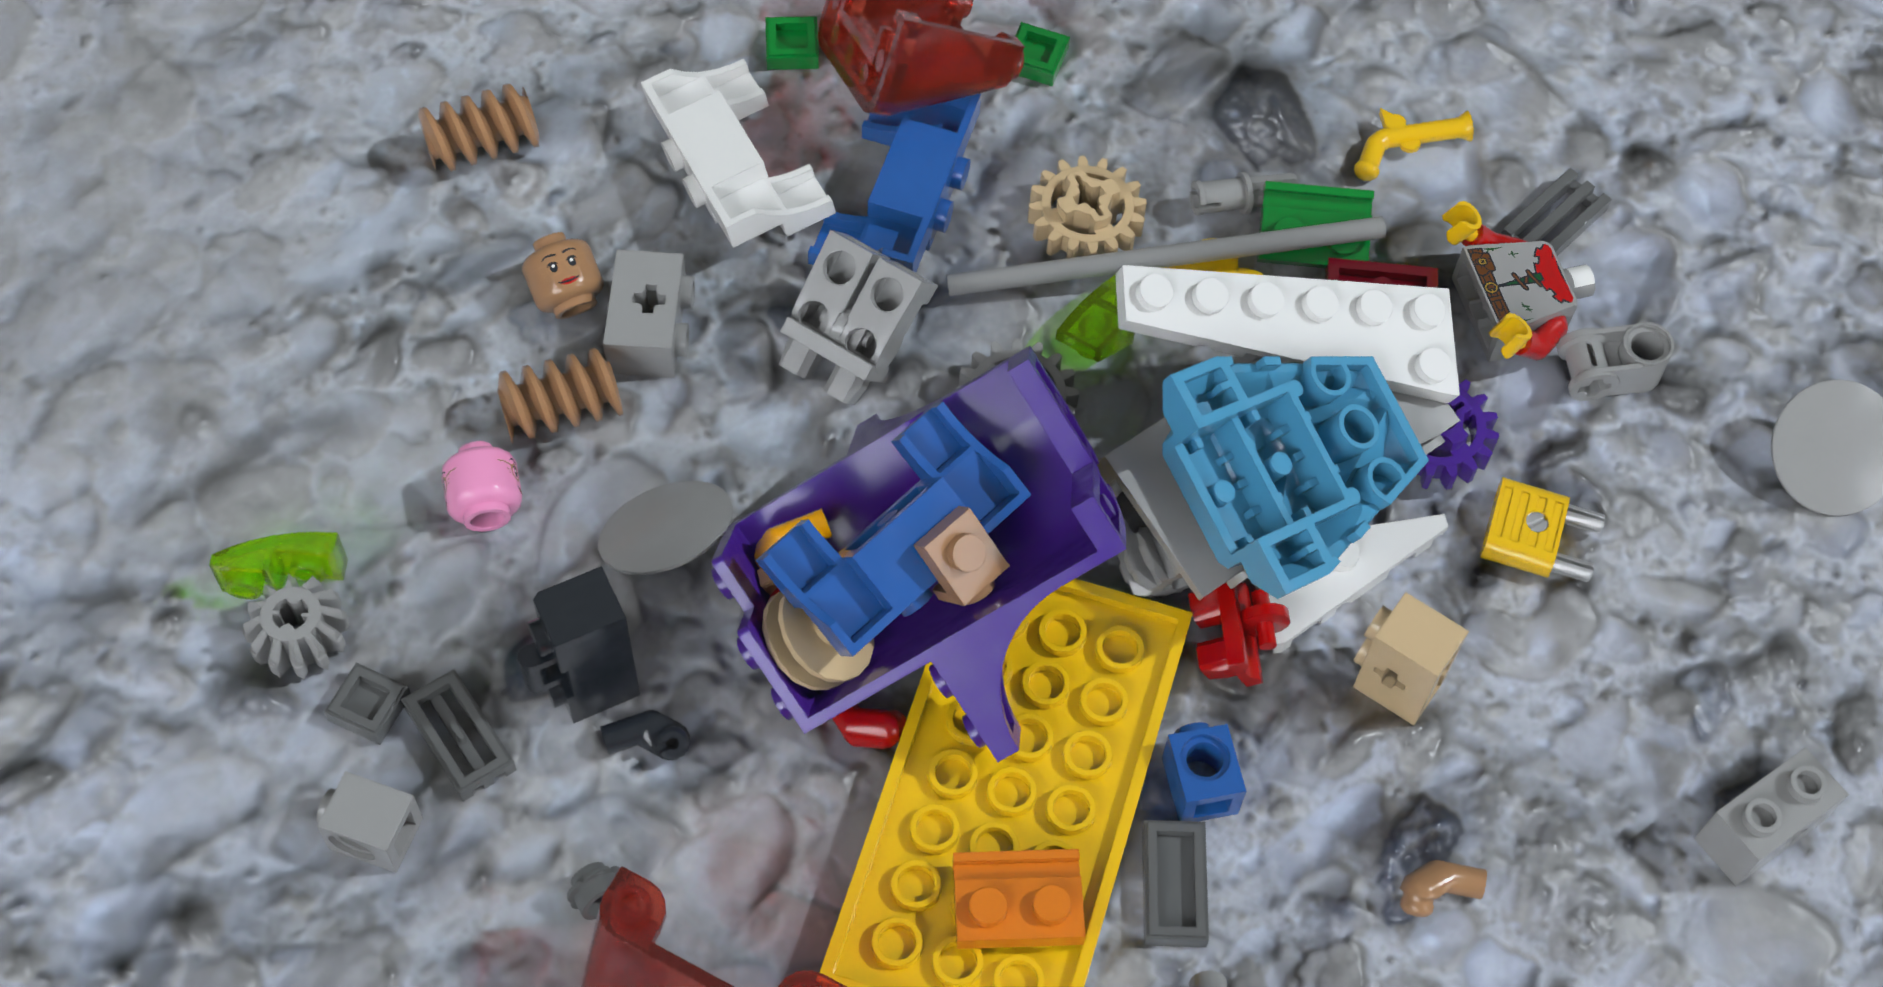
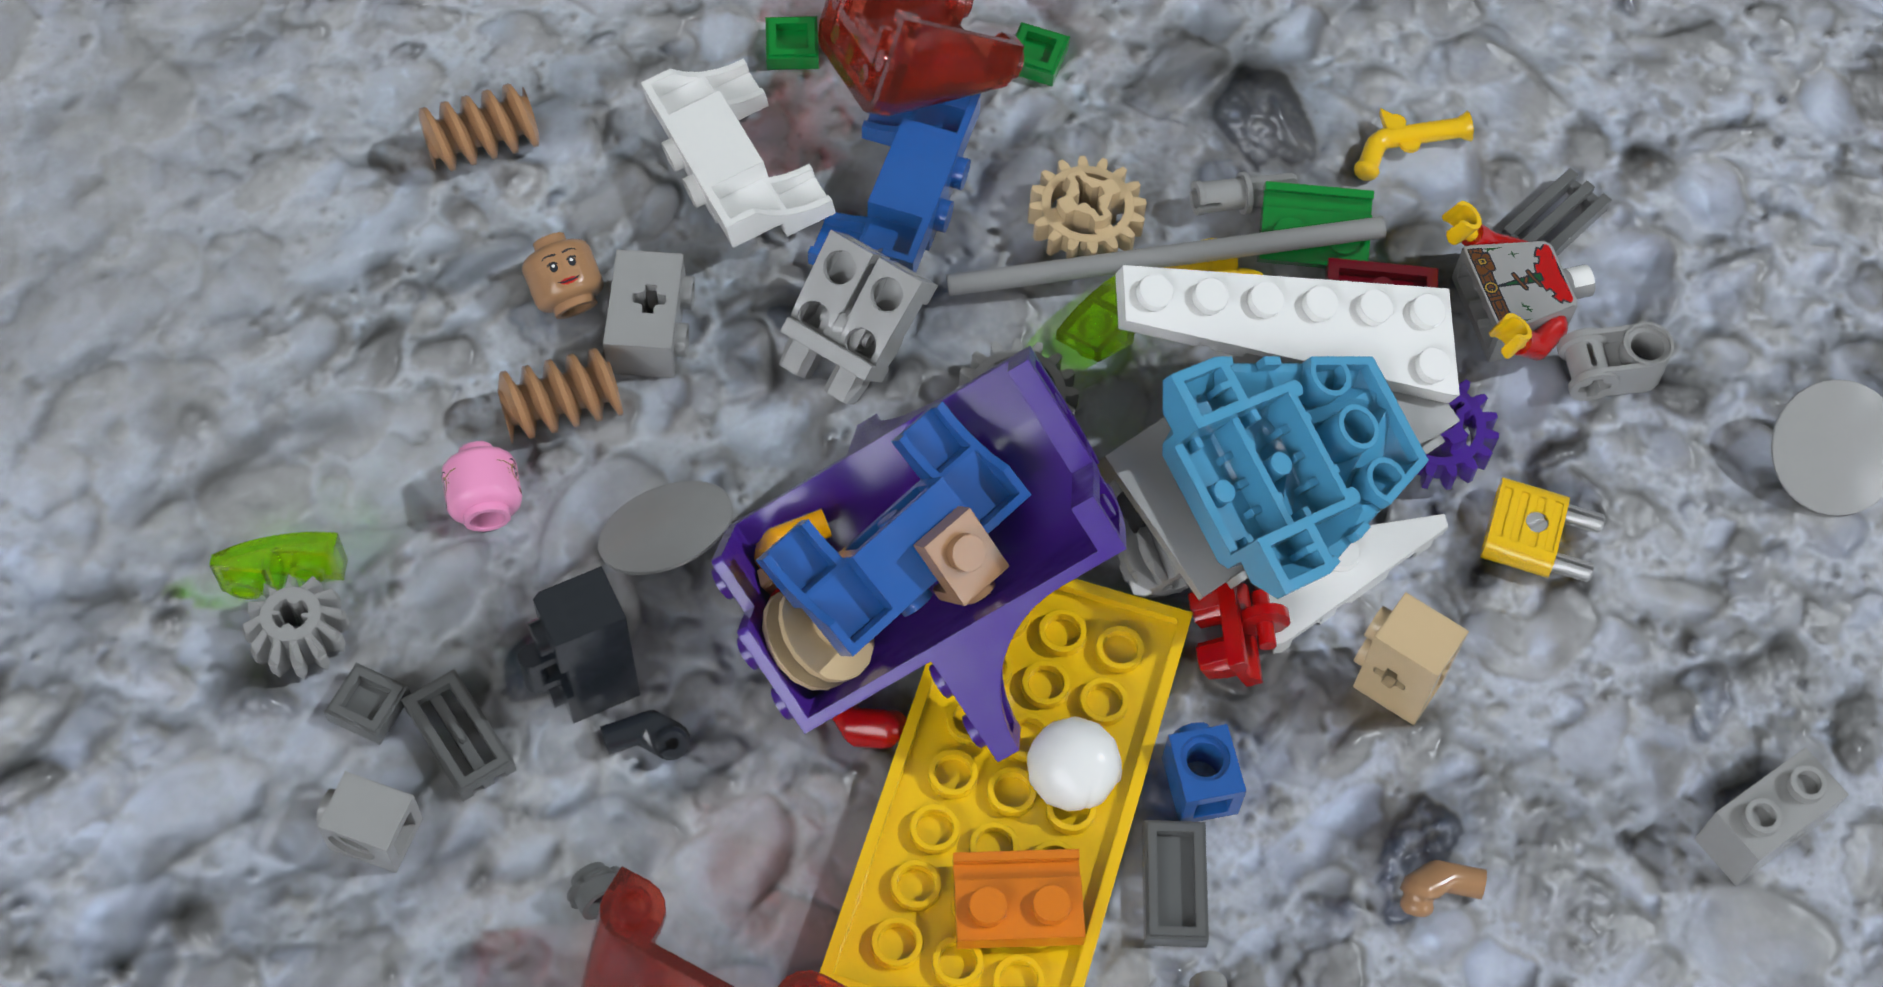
none -> white hair [1027,716,1122,811]

